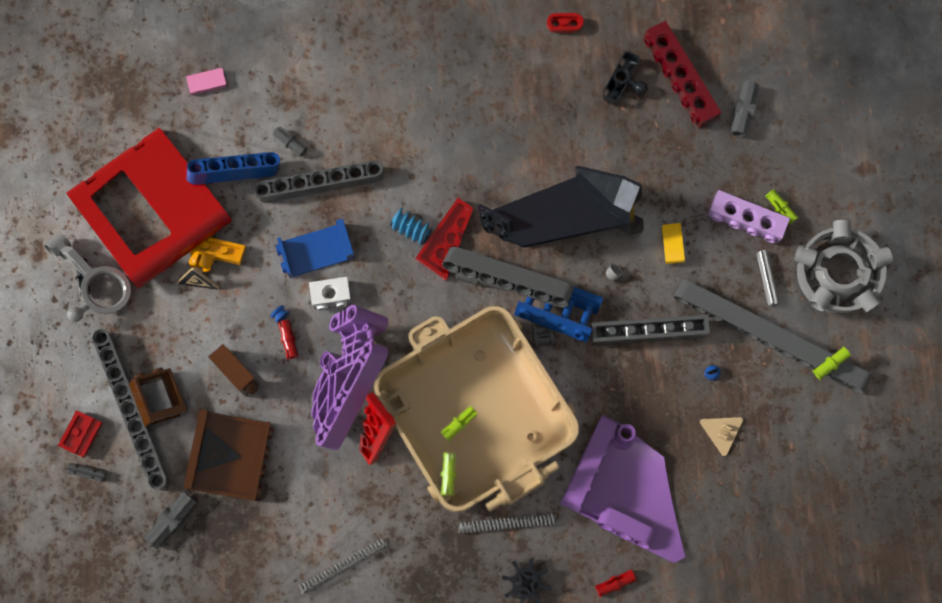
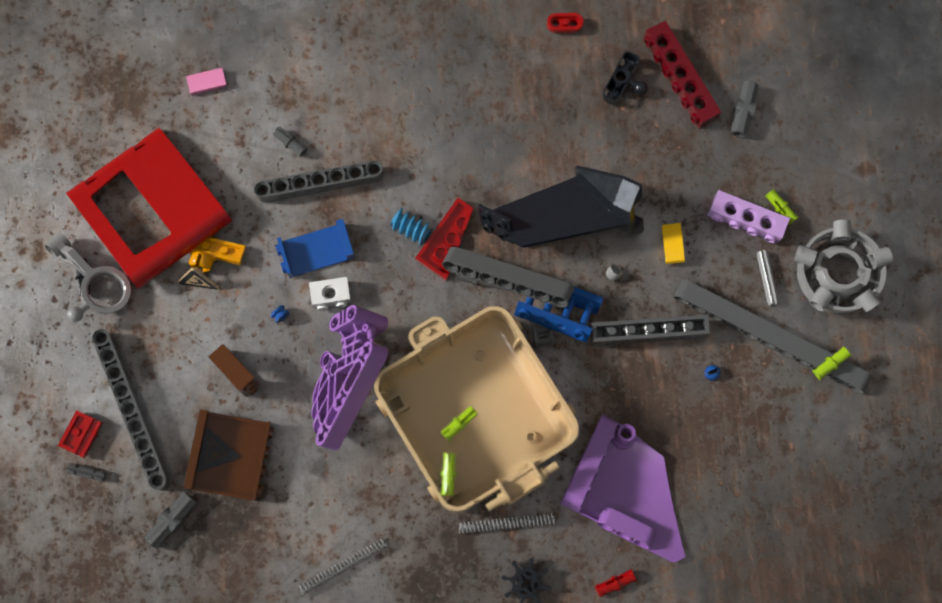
reddish brown window [129,368,187,427] -> none
blue beam [186,152,280,185] -> none
red pin [278,320,299,360] -> none
red wing [359,392,396,465] -> none
tan piece [700,417,743,456] -> none

